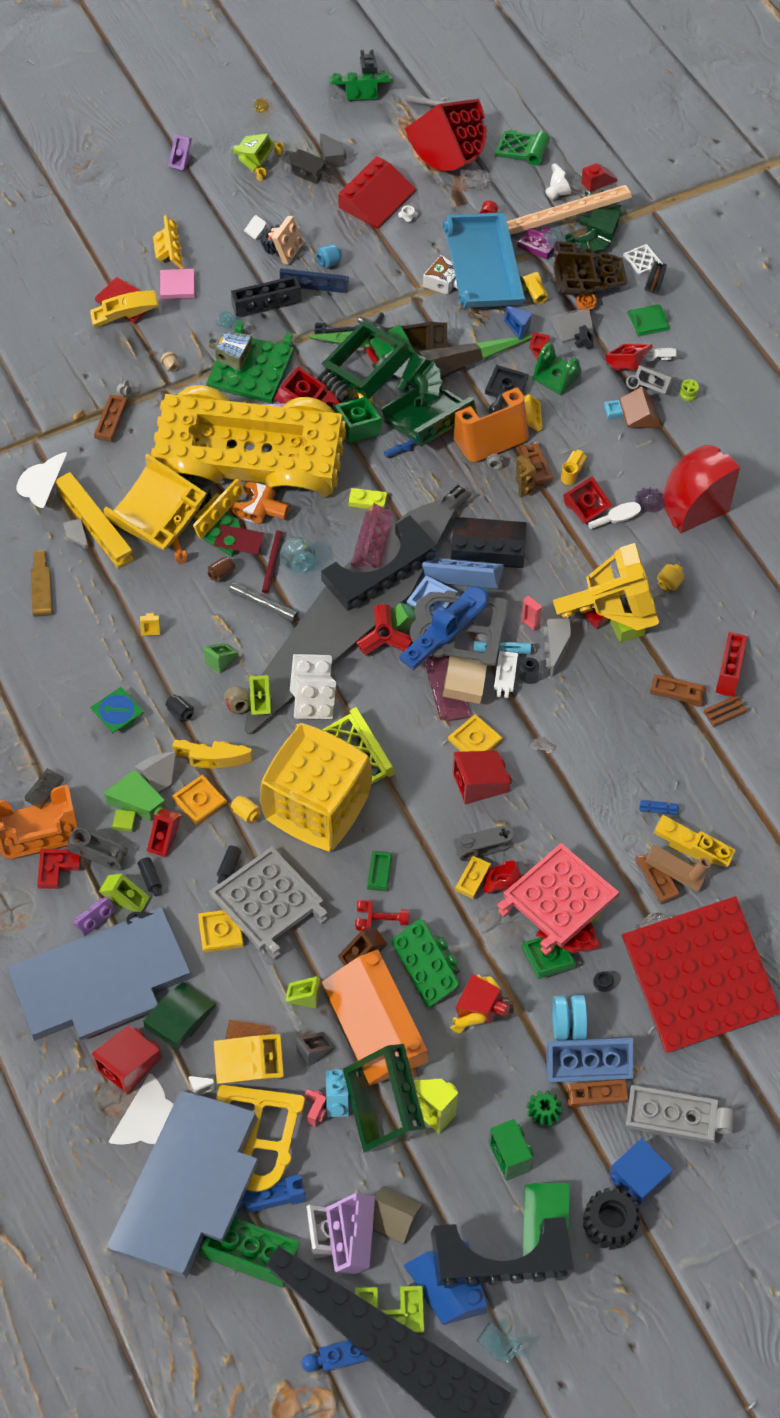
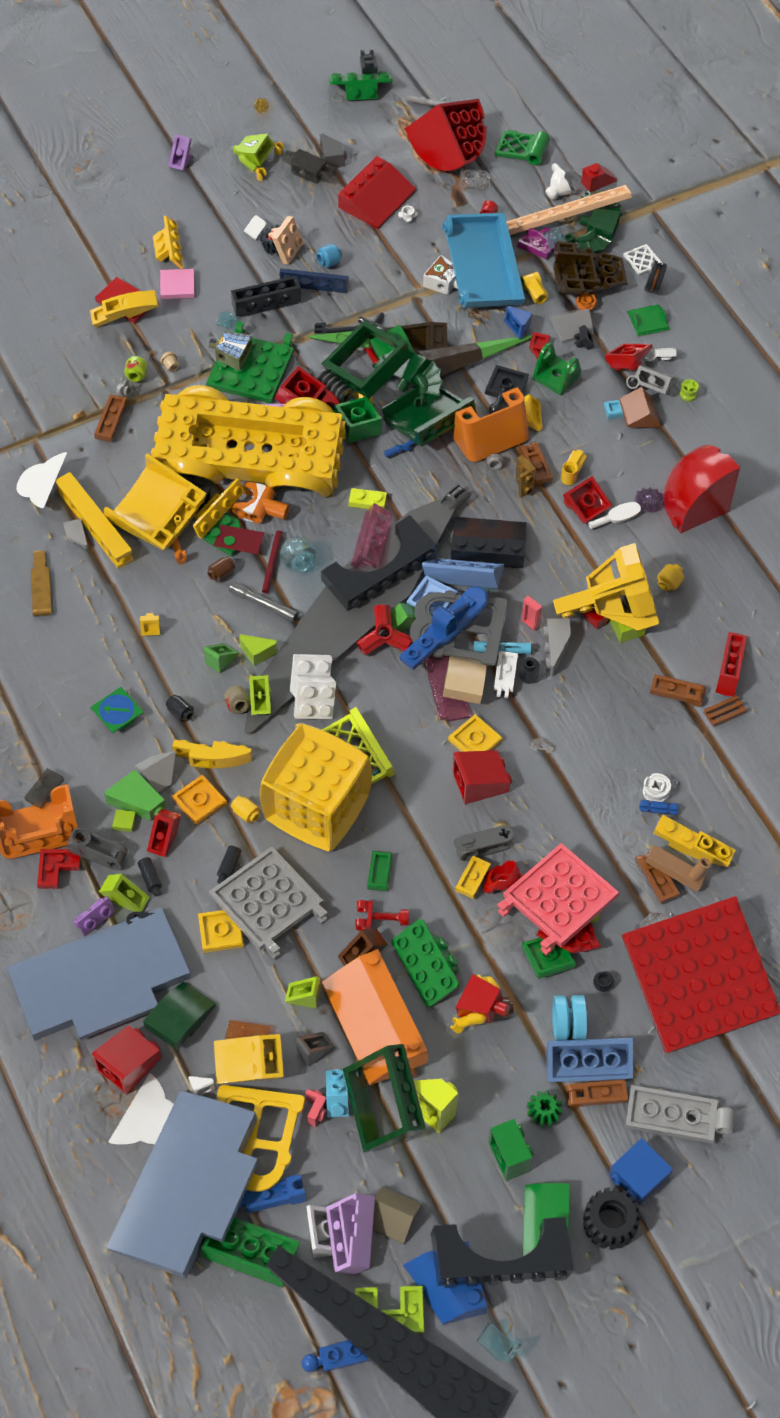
none -> lime head [124,356,148,382]
none -> lime slope [239,634,278,666]
none -> white wheel [643,773,671,802]

